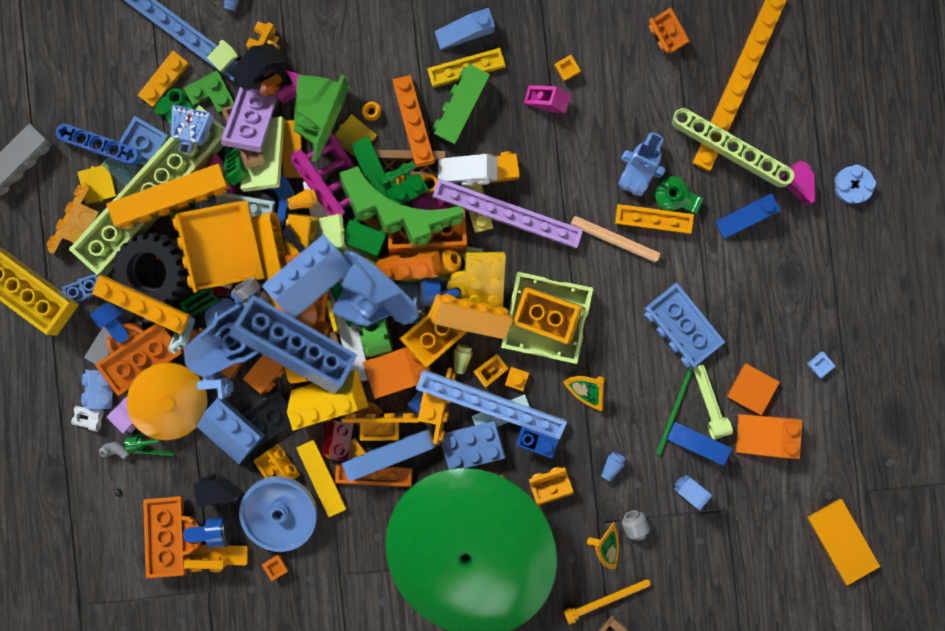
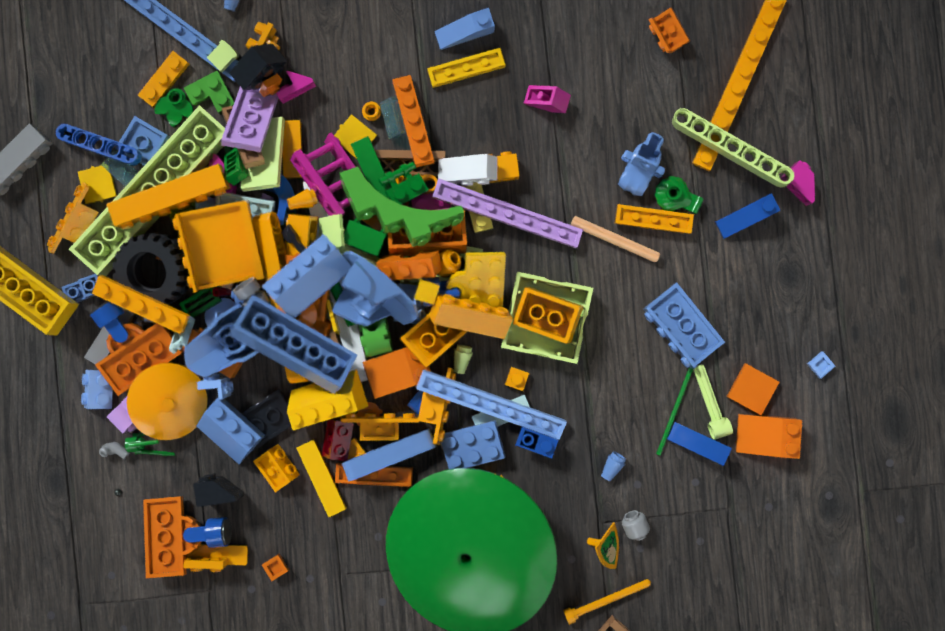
white piece [71,406,104,432] -> none
torso [171,105,214,154] -> none
medium blue dish [239,476,318,552] -> none
orange brick [243,355,286,394] -> none
bright green piece [294,74,350,162] -> none
bright green brick [433,64,490,145] -> none
light orange slope [474,354,509,387] -> none
light orange bracket [529,467,574,506] -> none
light orange plate [554,55,580,82] -> none
shield [563,376,605,411] -> none
medium blue slope [674,475,712,510] -> none
light orange tile [807,499,880,585] -> none
light blue plate [834,165,876,204] -> none
none -> clear light blue plate [380,96,406,140]
none -> yellow tile [414,279,440,305]

